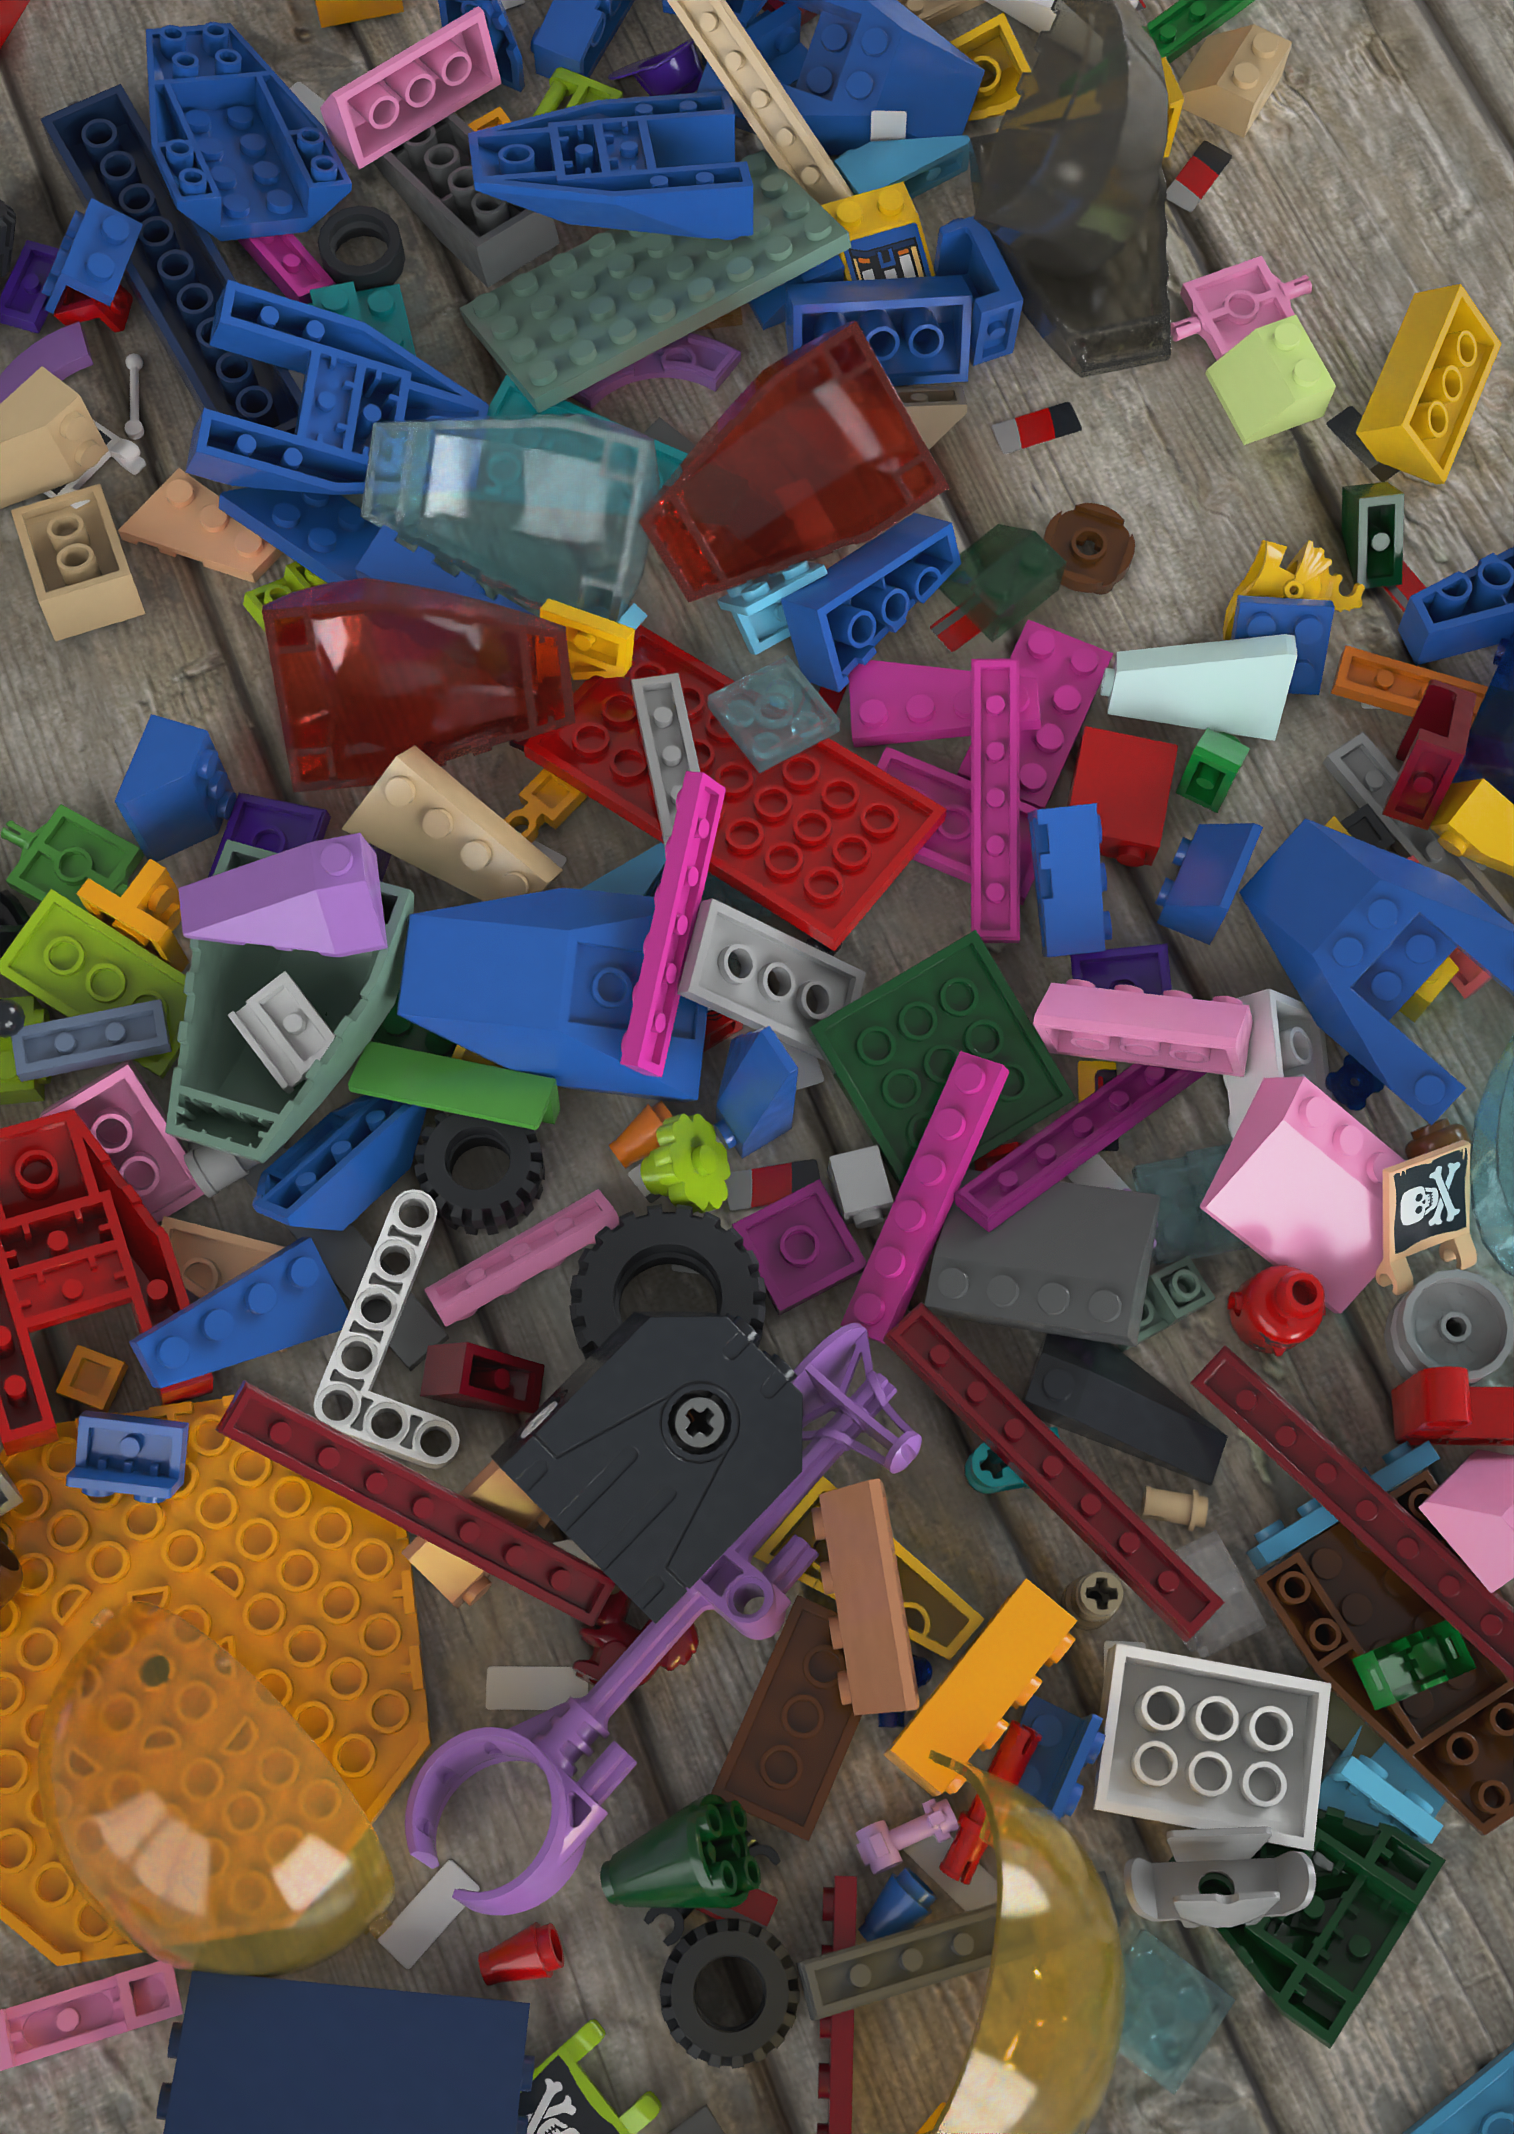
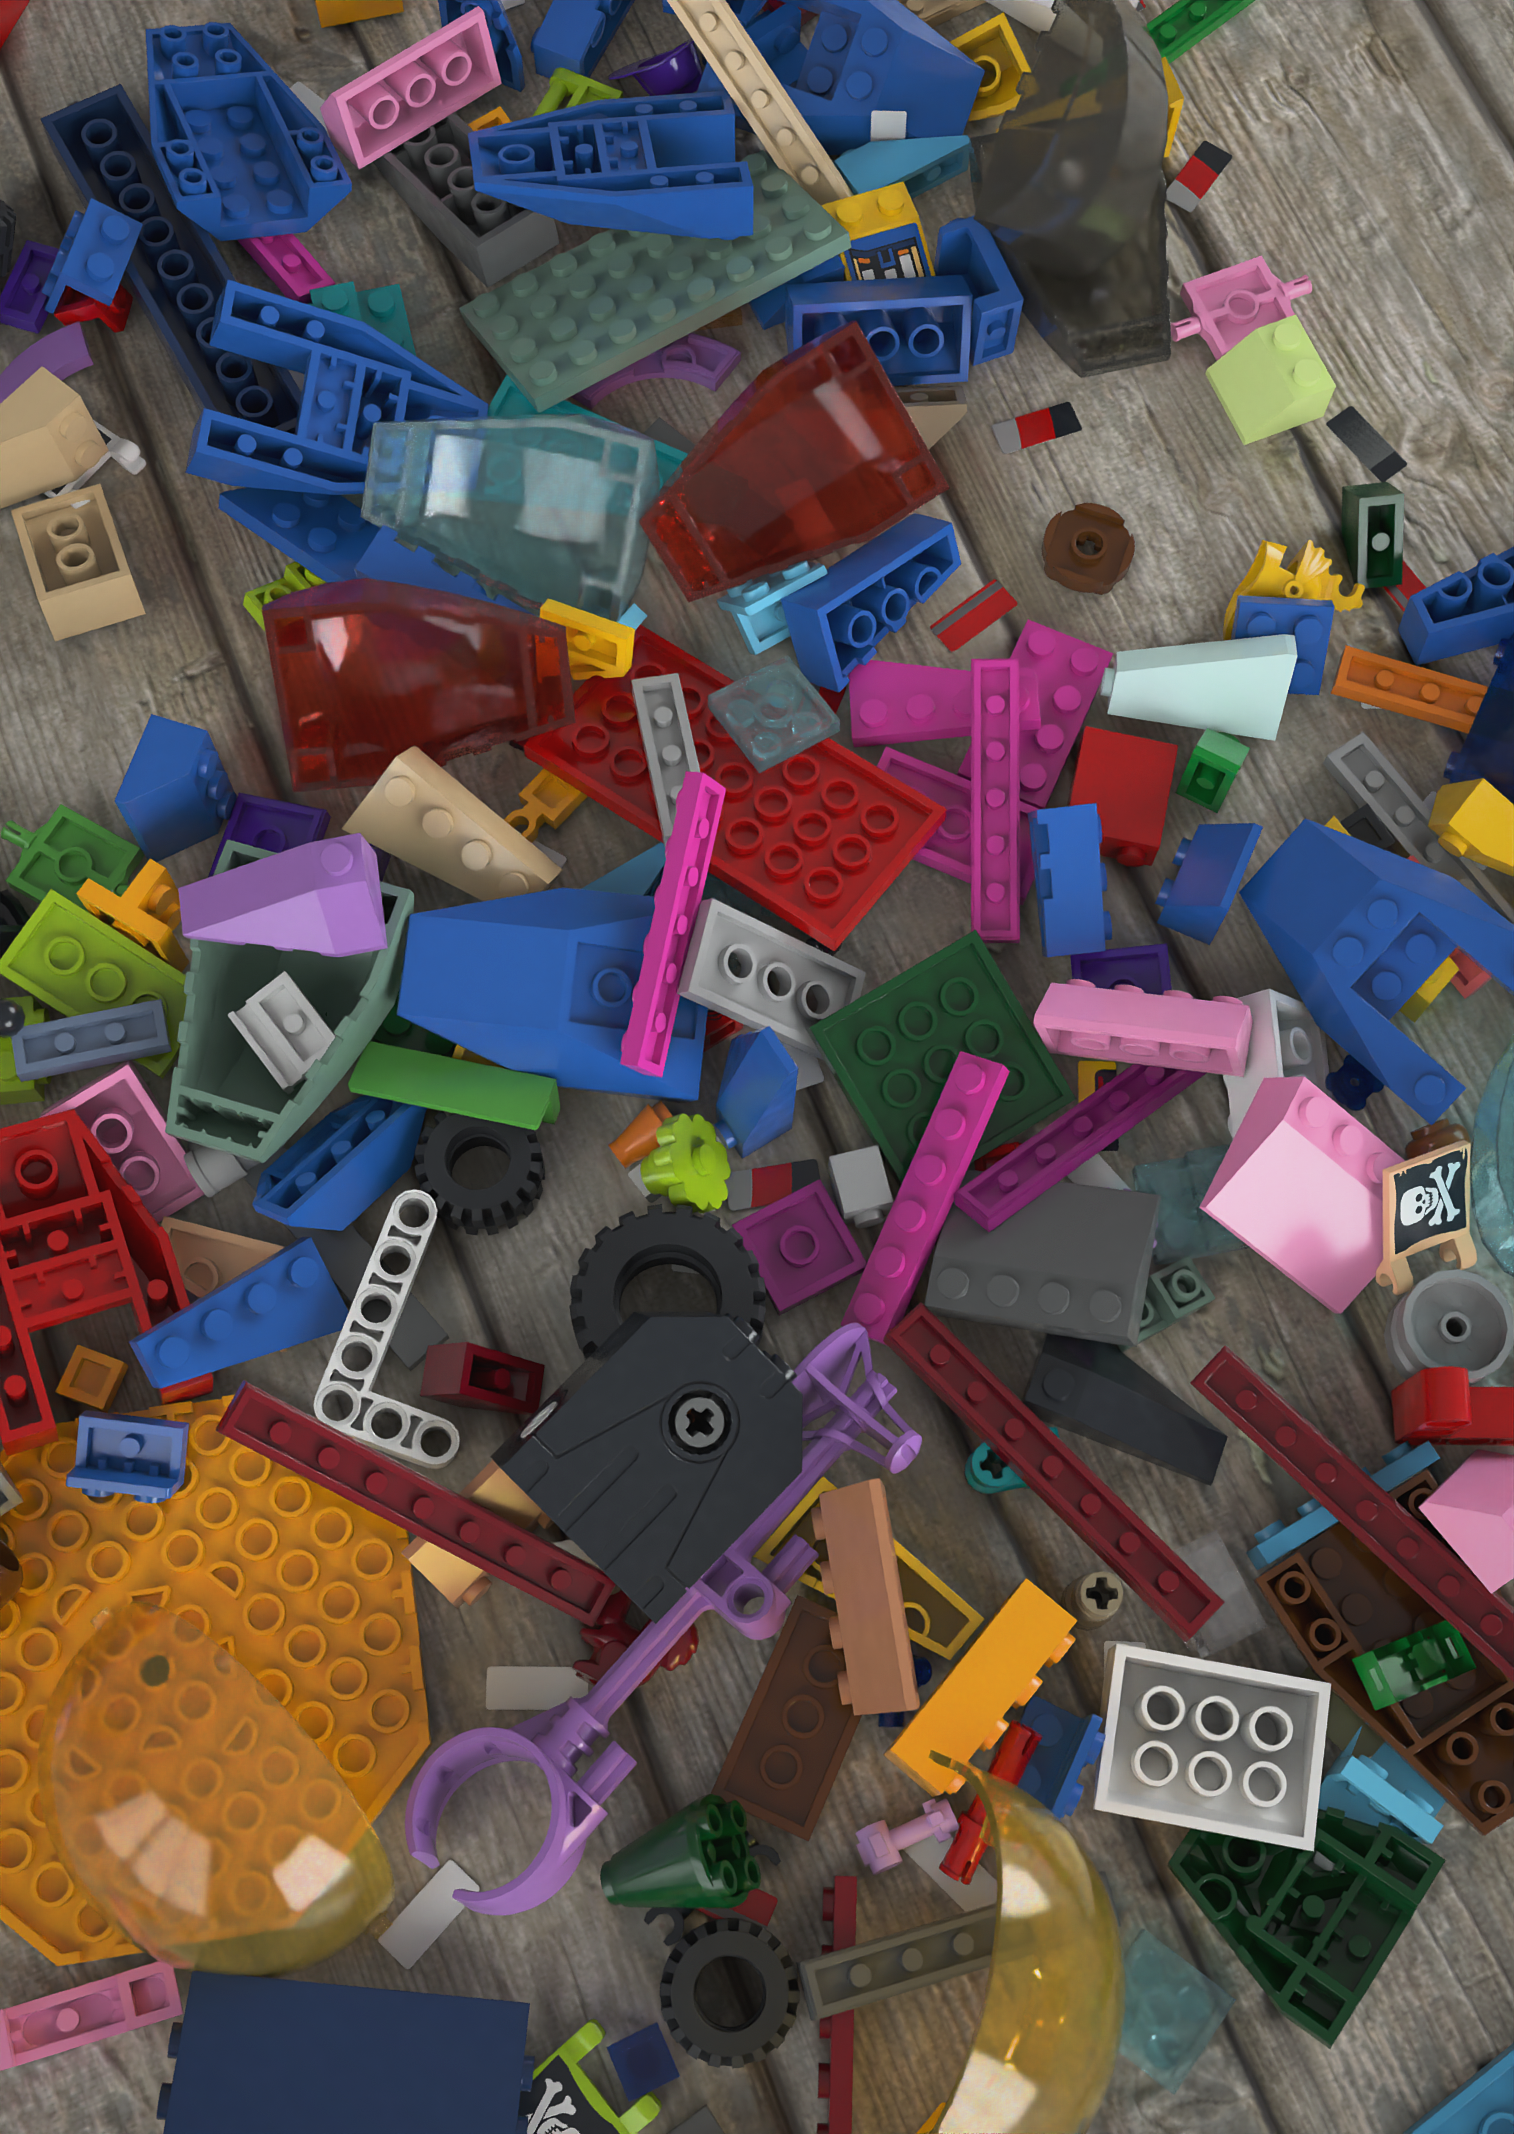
light nougat wing [118,468,283,583] -> none
white hinge [124,353,144,440] -> none
black tyre [317,205,405,292] -> none
bright pink plate [424,1189,620,1327] -> none
red cone [478,1922,564,1986] -> none
blue cone [858,1867,937,1941] -> none
clear green slope [938,524,1066,643] -> none
light grey piece [1124,1826,1316,1928] -> none
tan pin [1141,1486,1208,1531] -> none
tan slope [1178,24,1292,138] -> none
red piece [1227,1265,1326,1357] -> none
yellow slope [1356,284,1501,485] -> none
dark red panel [1382,679,1477,831] -> none
none -> clear blue plate [606,2021,680,2102]

